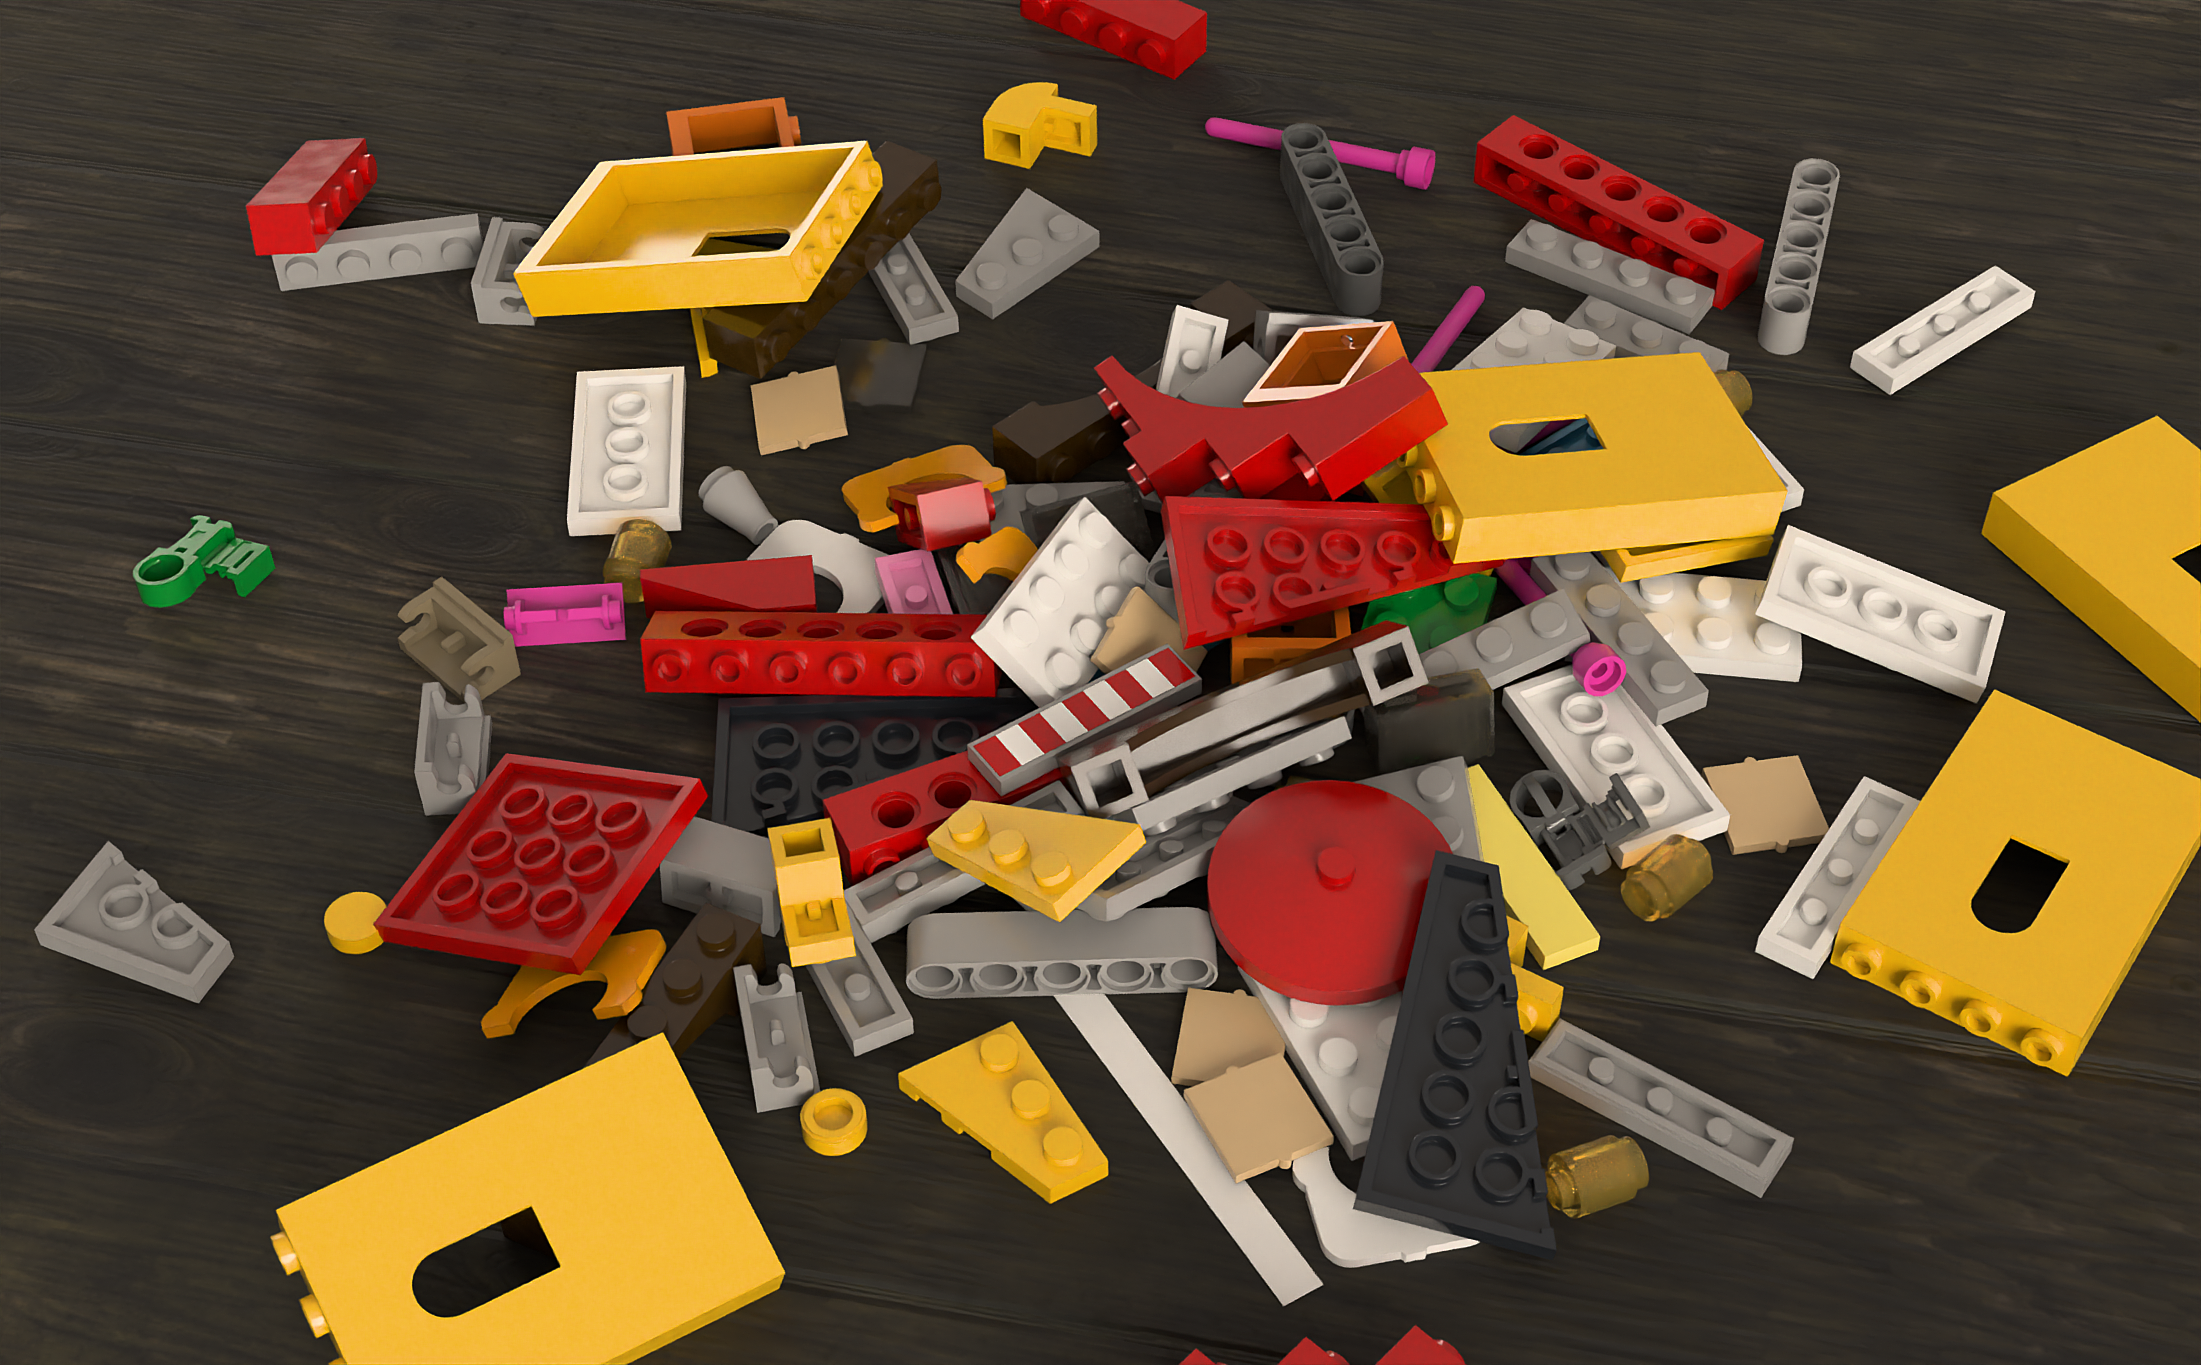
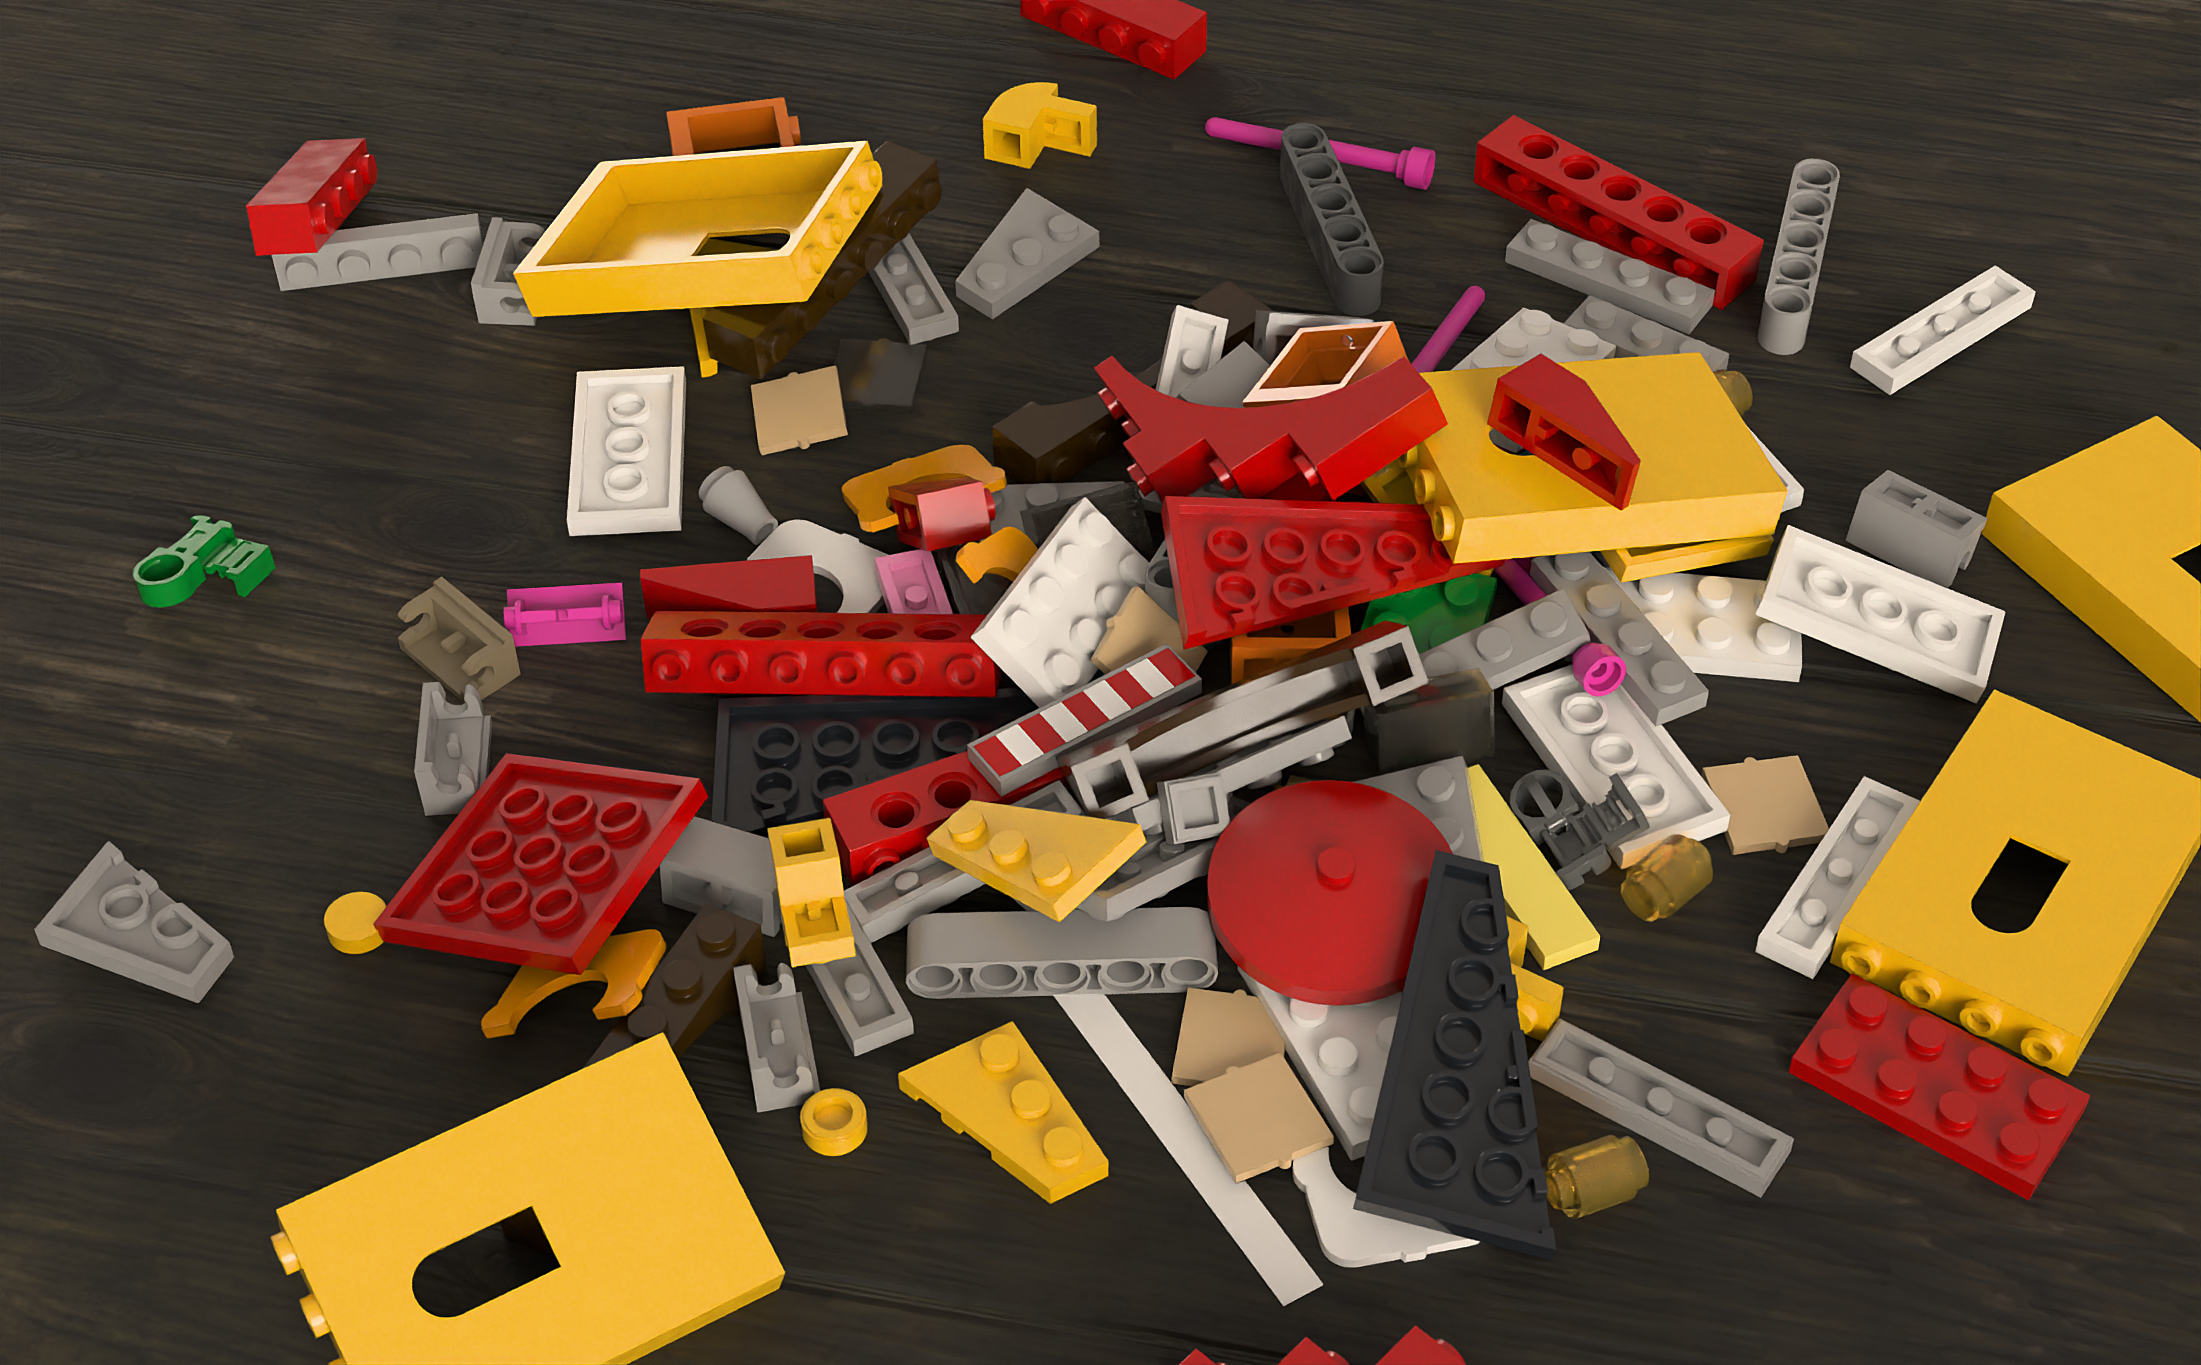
clear yellow brick [603,519,672,603] -> none
none -> light grey tile [1157,772,1230,844]
none -> red slope [1487,354,1641,511]
none -> red plate [1788,973,2091,1200]
none -> light grey hinge [1845,470,1988,588]

